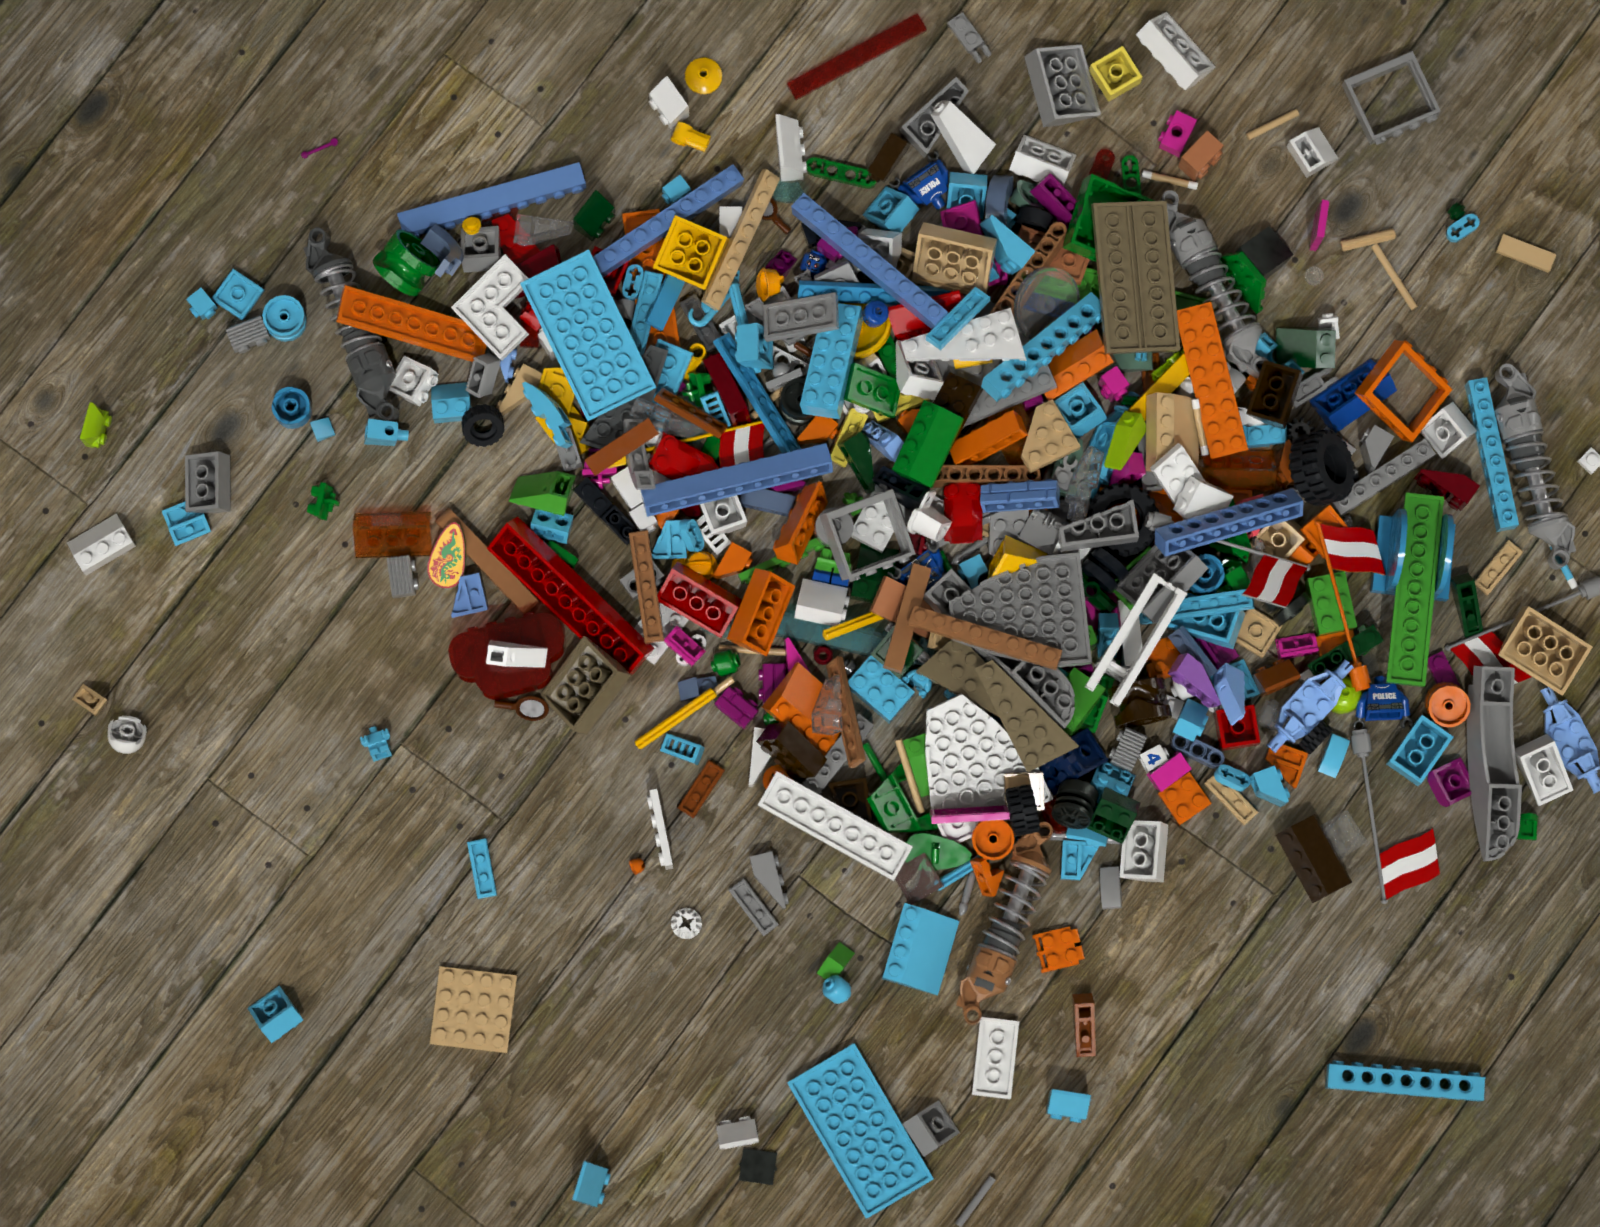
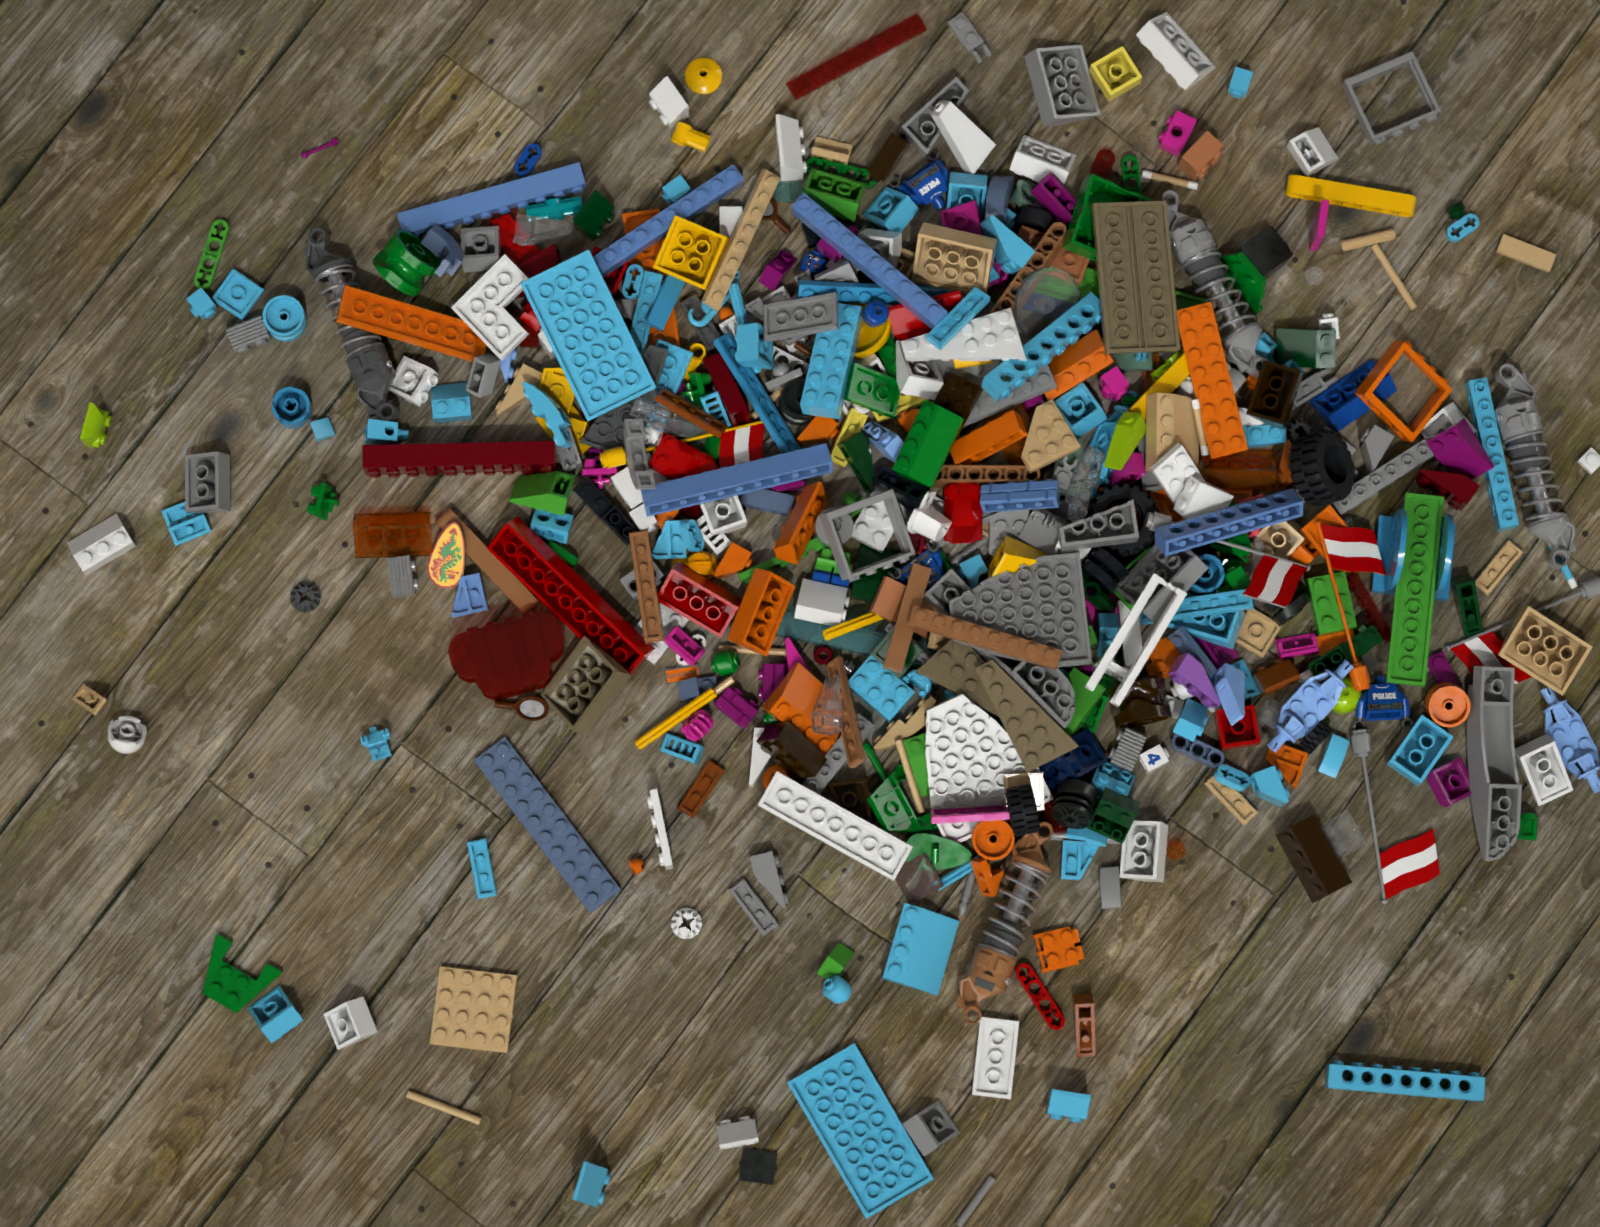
black tyre [461,404,505,447] -> none
yellow plate [462,217,481,235] -> none
white slope [486,640,548,667] -> none
dark orange tile [585,418,659,476] -> none
light orange piece [756,267,784,302] -> none
dark pink hinge [1147,752,1192,792] -> none
orange plate [1157,772,1212,826] -> none
tan bar [1246,109,1299,140] -> none
none -> bright green beam [194,219,230,291]
none -> green wing [202,934,283,1014]
none -> dark grey gear [290,582,321,613]
none -> white slope [324,996,378,1050]
none -> dark red brick [362,441,557,478]
none -> tan bar [406,1090,482,1125]
none -> sand blue plate [474,737,621,914]
none -> blue beam [514,143,542,177]
none -> teal piece [525,196,583,223]
none -> orange sticker [664,664,701,684]
none -> dark pink gear [681,709,714,742]
none -> orange hinge [718,306,735,322]
none -> bright green brick [803,168,866,222]
none -> tan panel [811,137,852,165]
none -> tan slope [873,696,937,752]
none -> red beam [1015,963,1065,1030]
none -> clear orange plate [1166,841,1185,861]
none -> medium azure brick [1227,66,1253,98]
none -> yellow beam [1285,175,1417,217]
none -> clear red plate [1347,572,1391,645]
none -> magenta slope [1426,418,1495,480]

